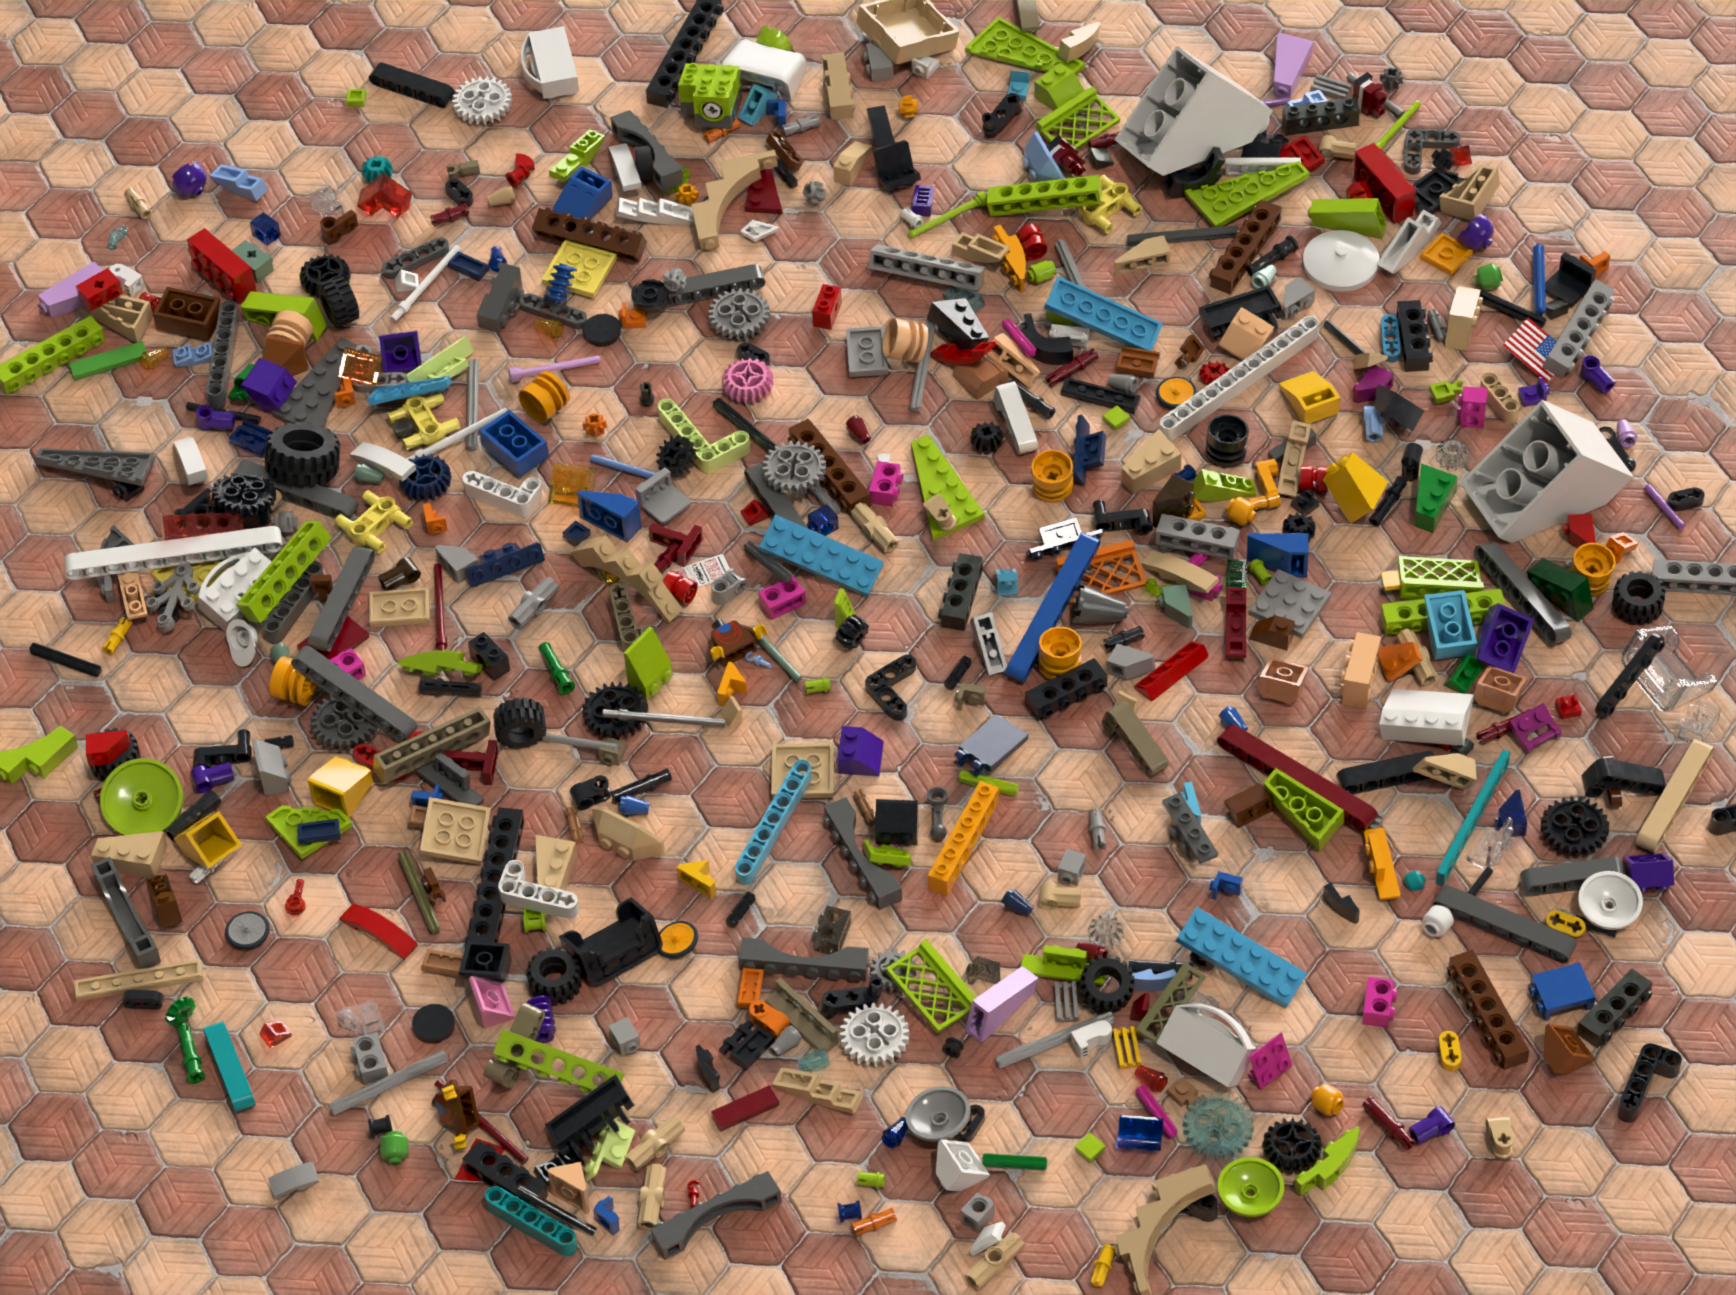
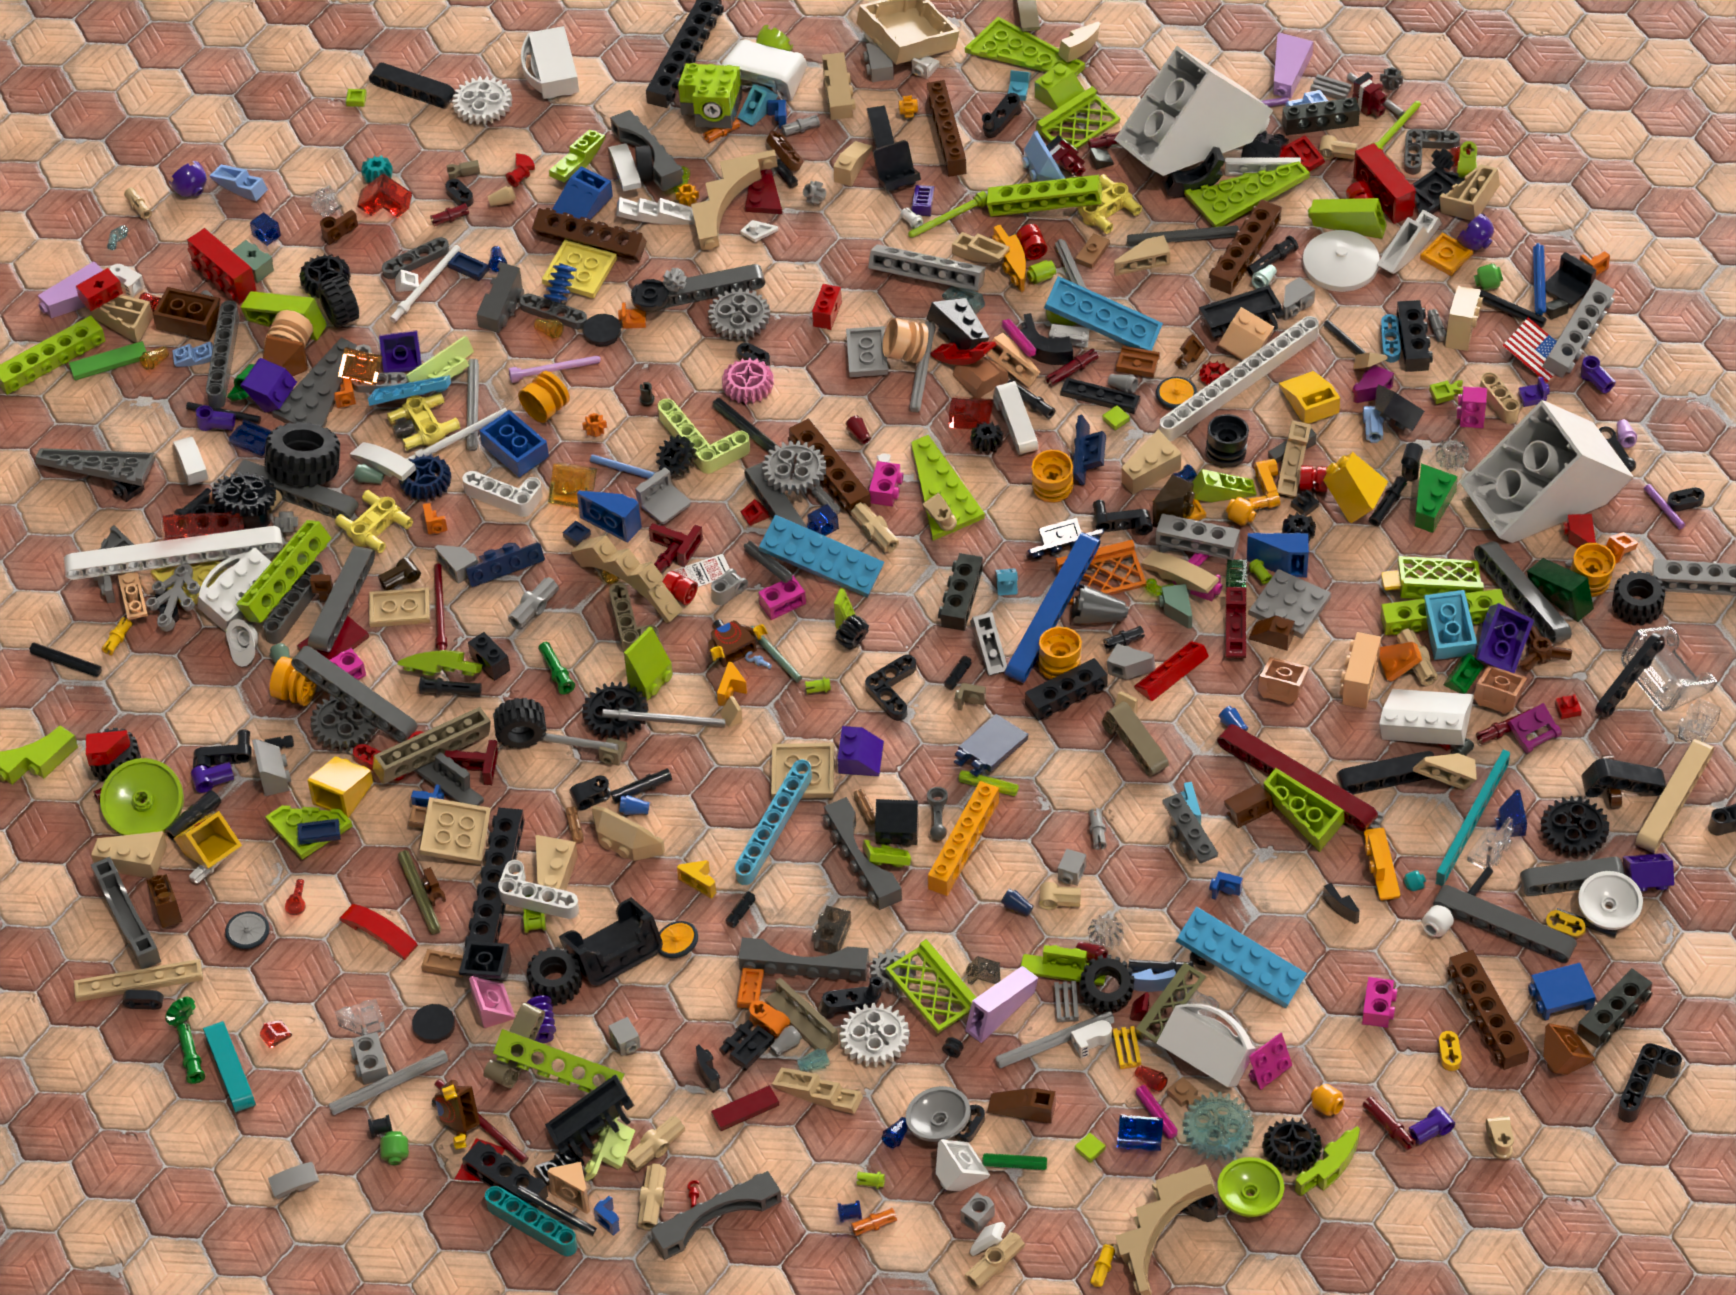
none -> reddish brown brick [927,80,967,177]
none -> clear red slope [949,396,994,430]
none -> reddish brown slope [987,1088,1056,1124]
none -> medium nougat plate [1075,233,1110,269]
none -> lime piece [1457,141,1477,178]
none -> reddish brown bush [1519,625,1572,672]

